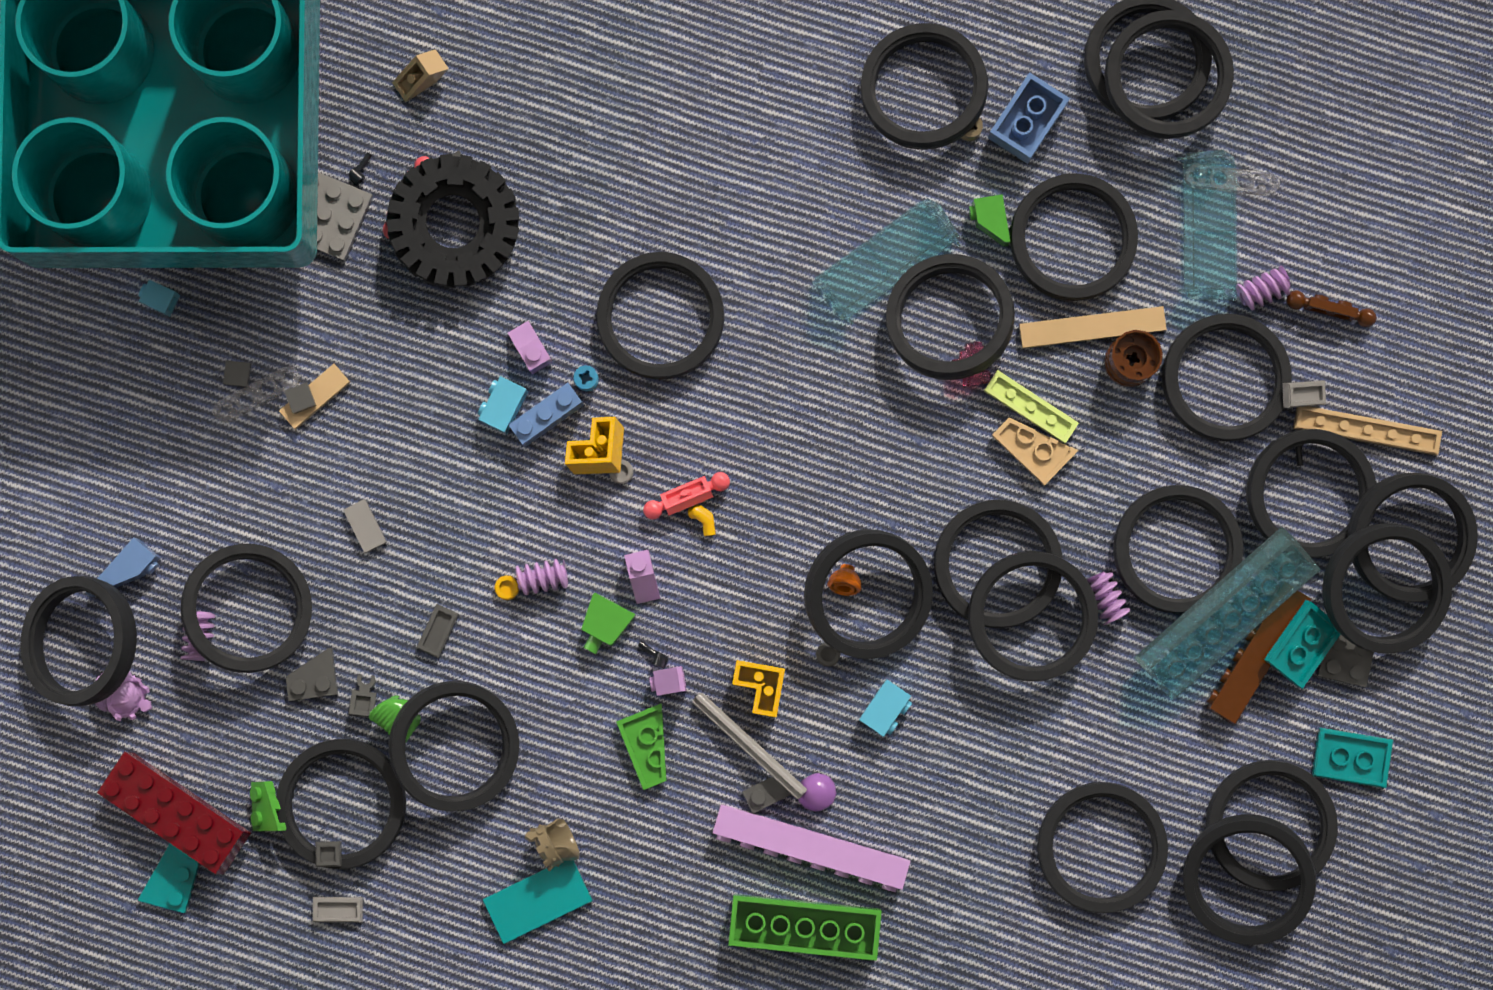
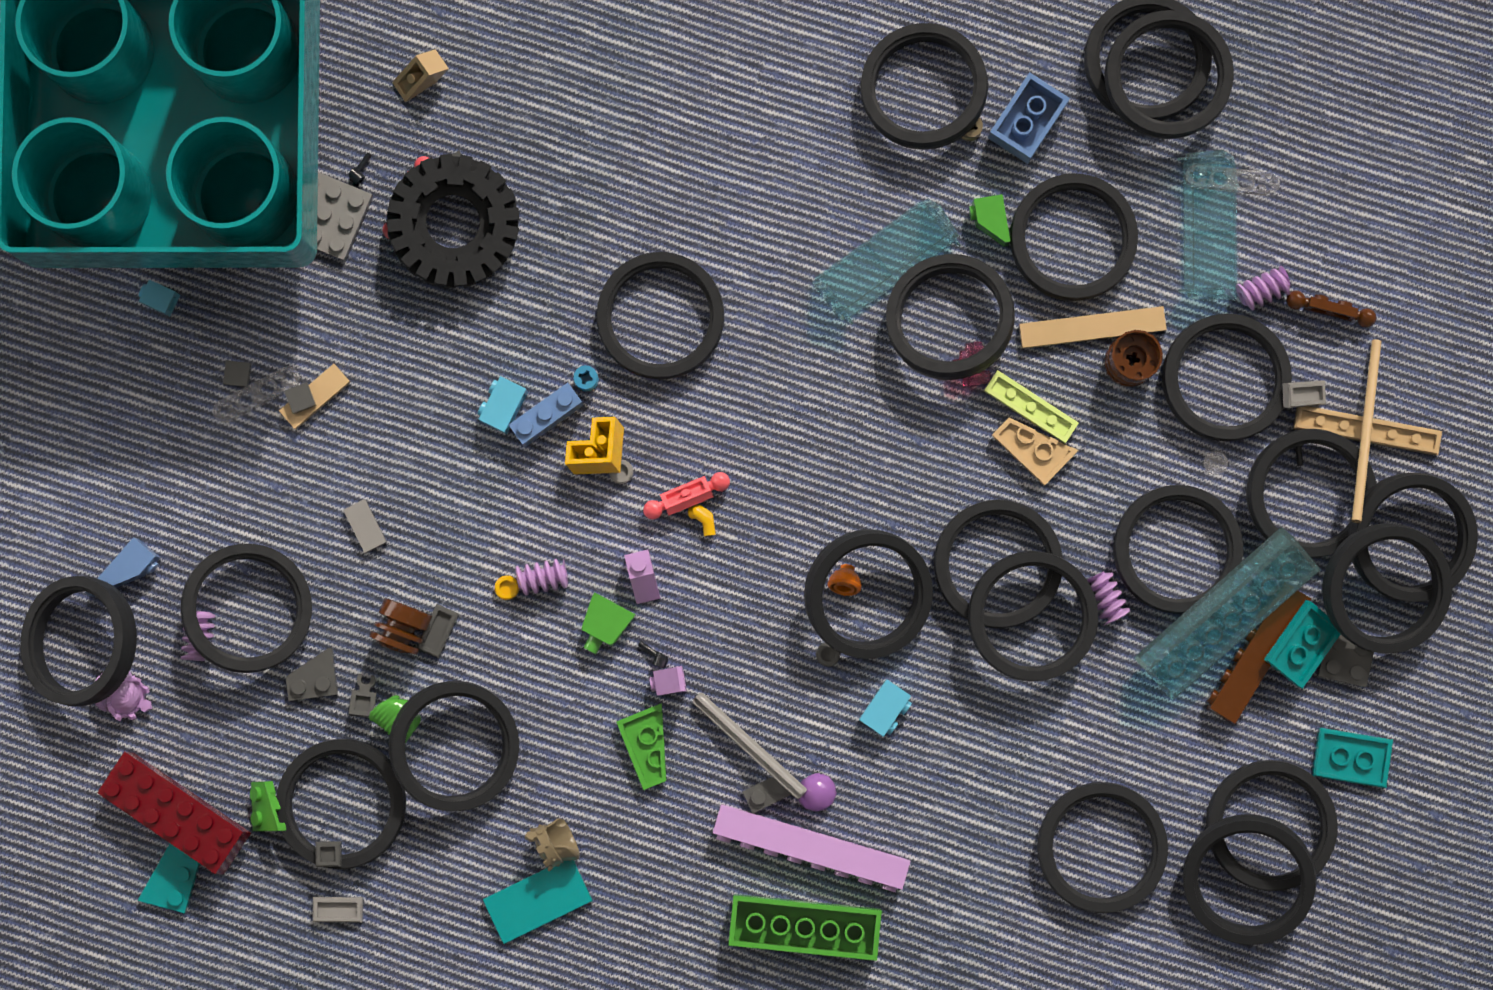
lavender slope [508,321,553,374] -> none
yellow brick [732,660,785,717] -> none
none -> reddish brown wheel [369,598,432,655]
none -> clear plate [1203,450,1228,475]
none -> tan piece [1352,339,1381,523]

